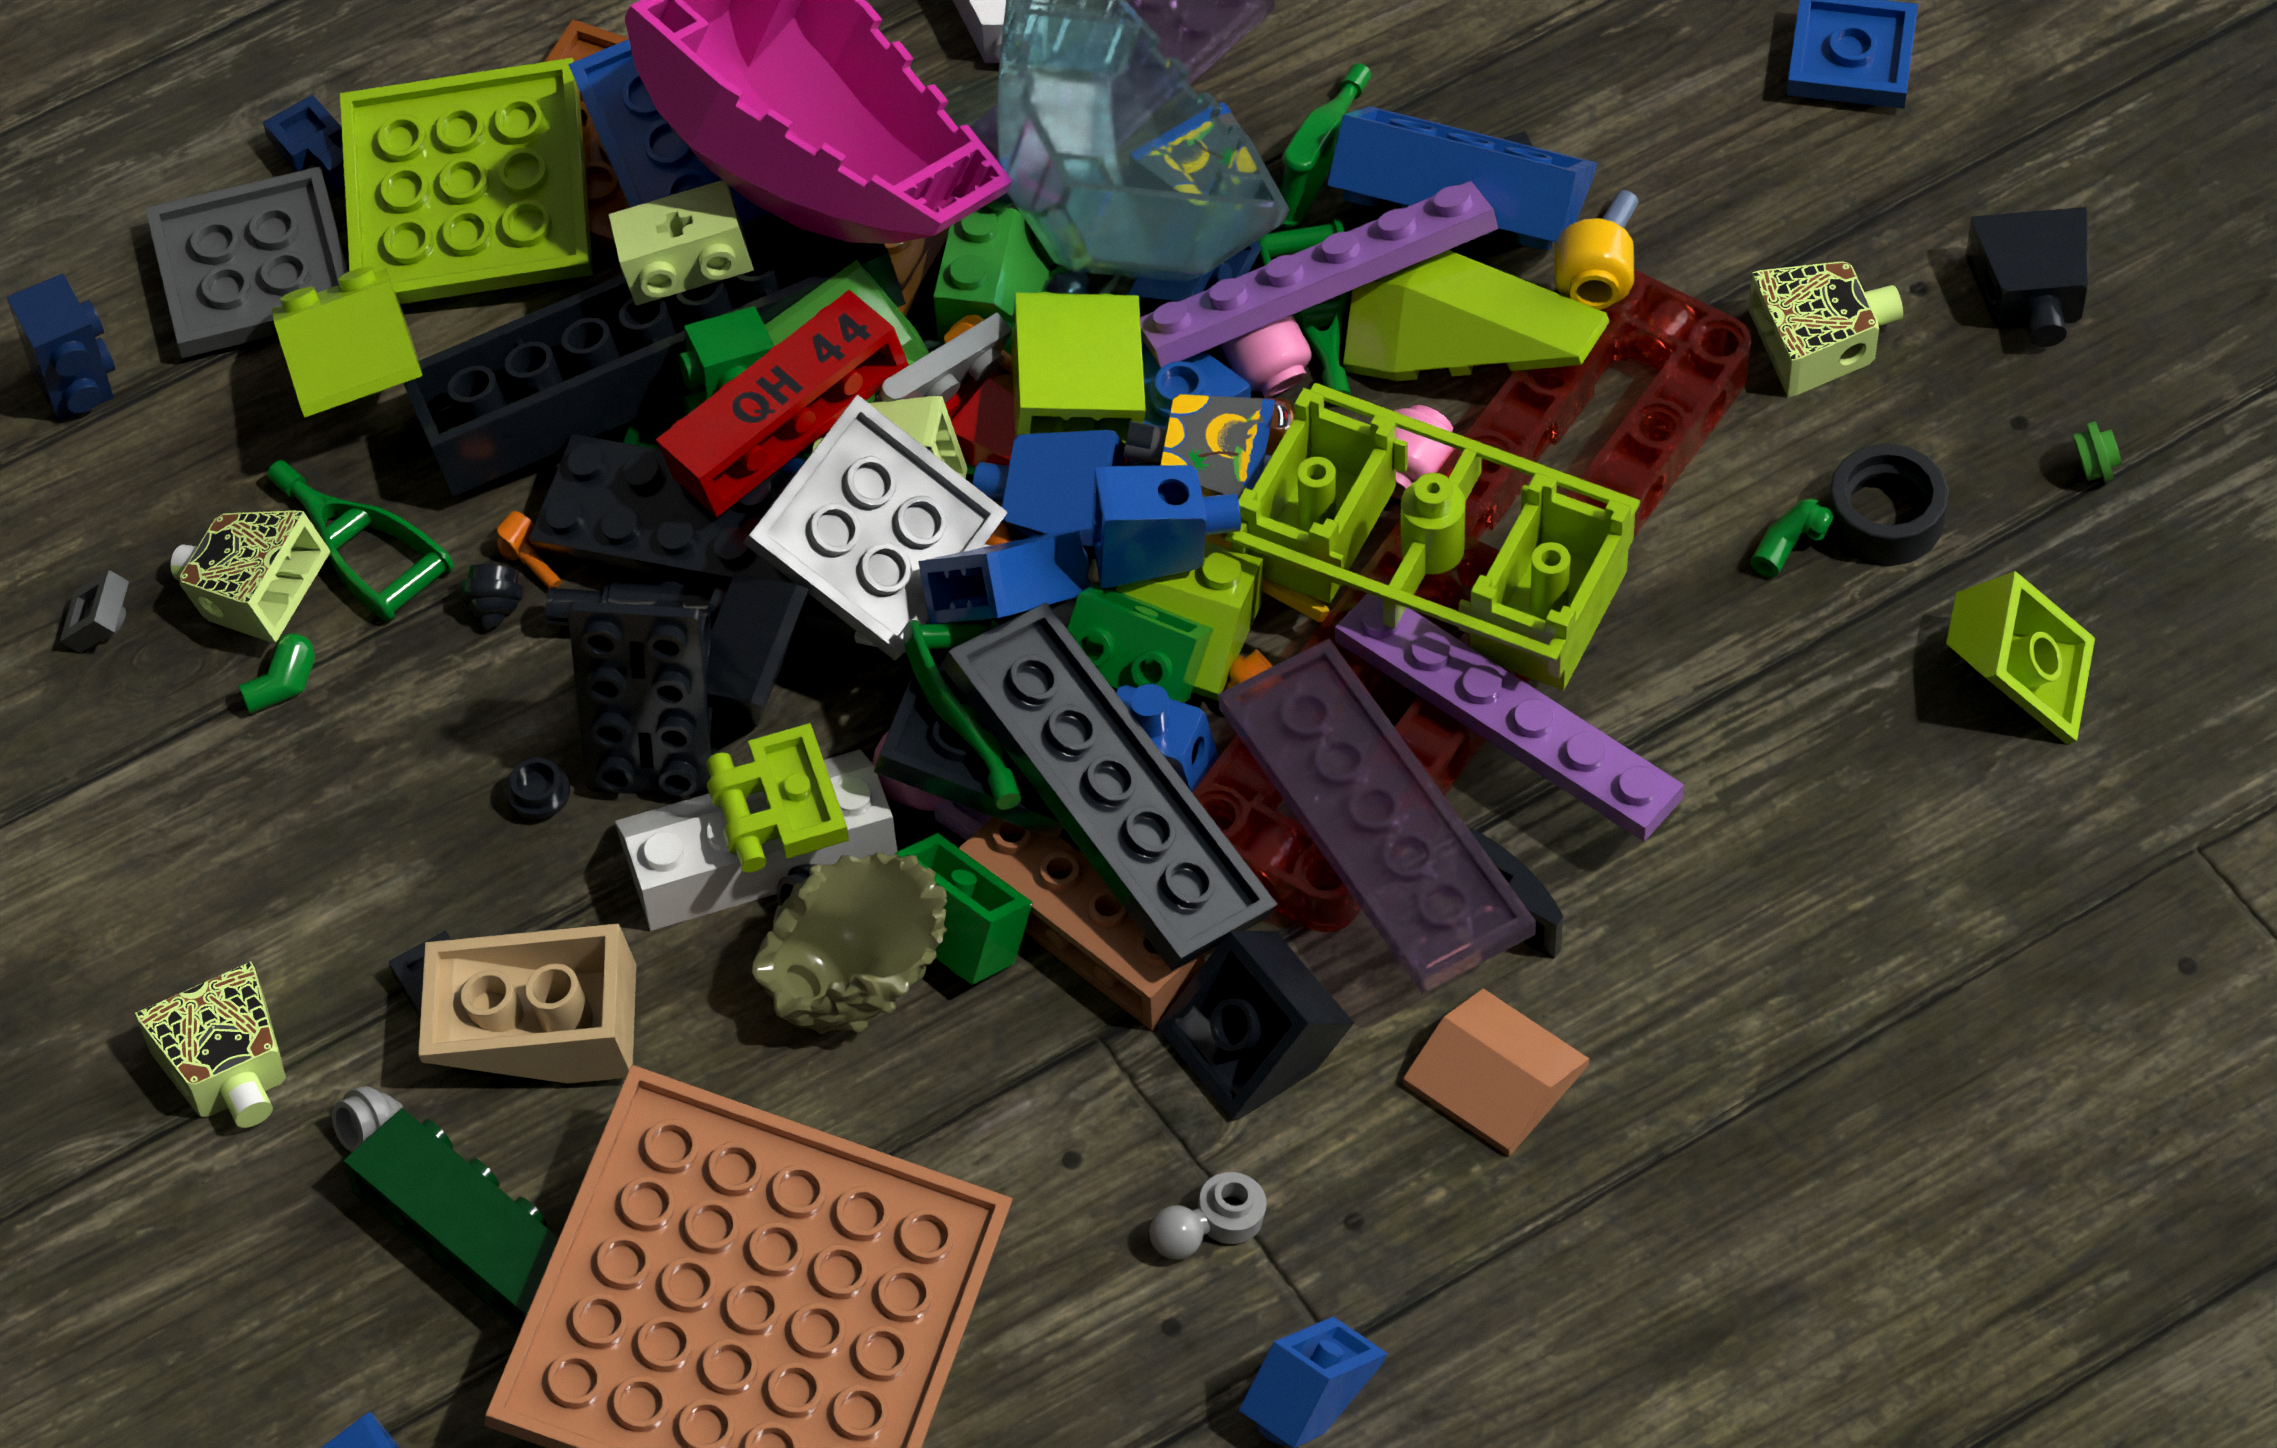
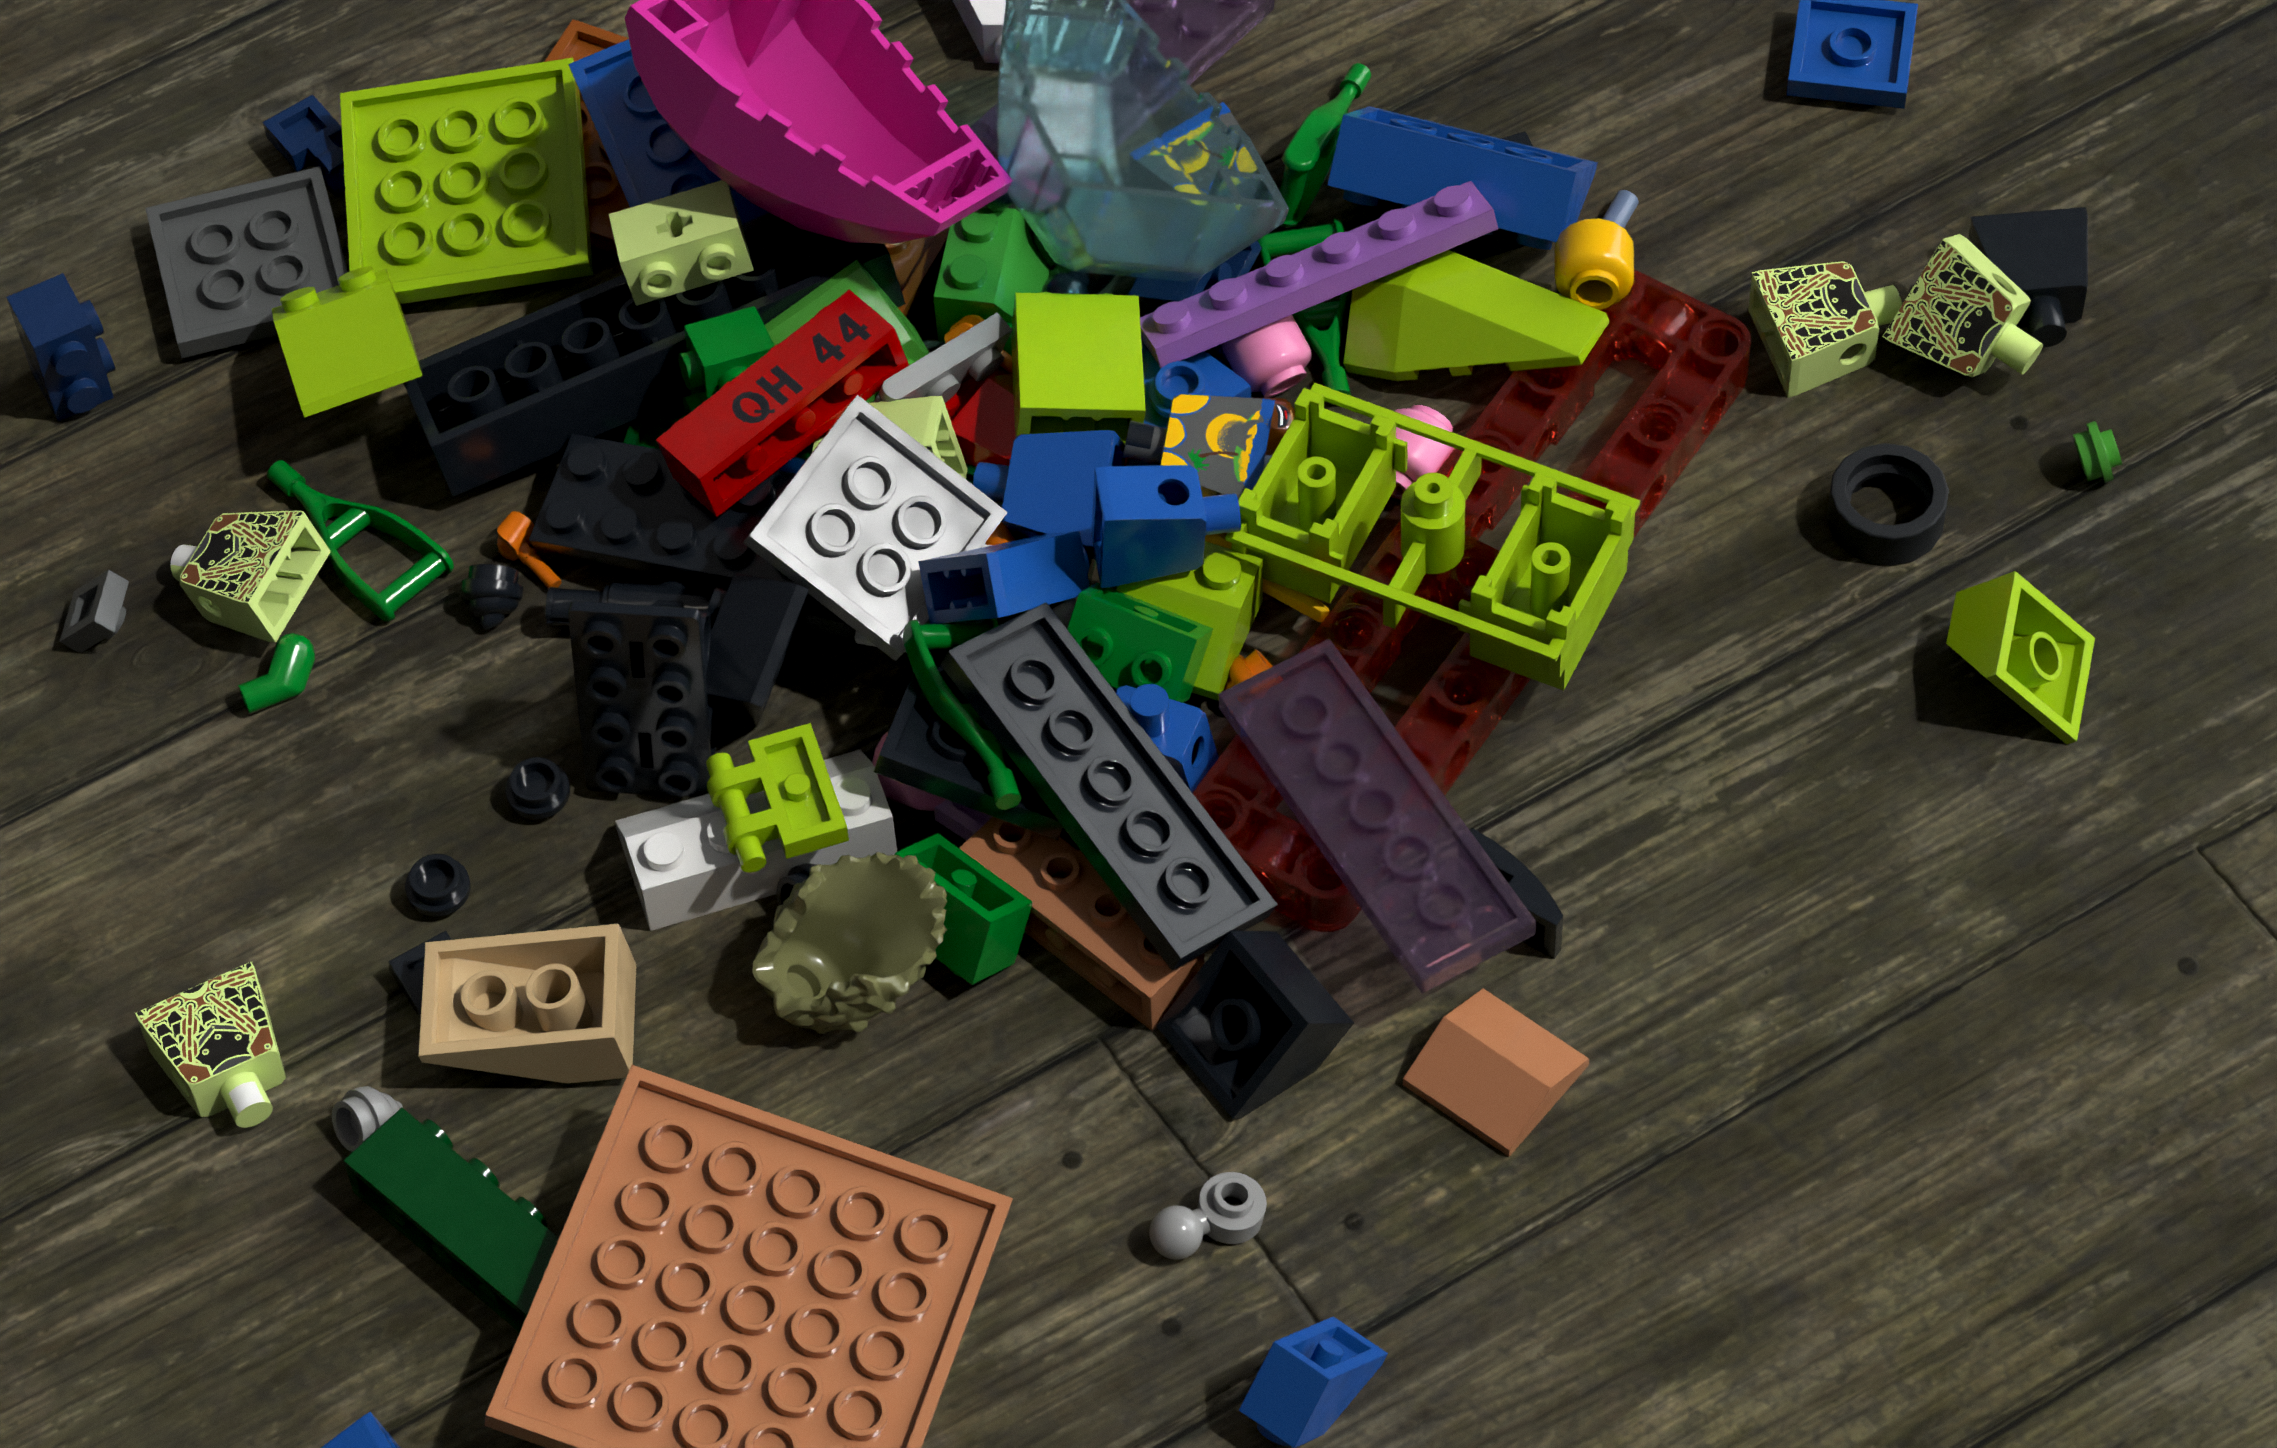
medium lavender plate [1335,593,1684,842] -> none
green arm [1750,498,1834,578] -> none
none -> black plate [405,854,471,917]
none -> torso [1882,234,2043,377]

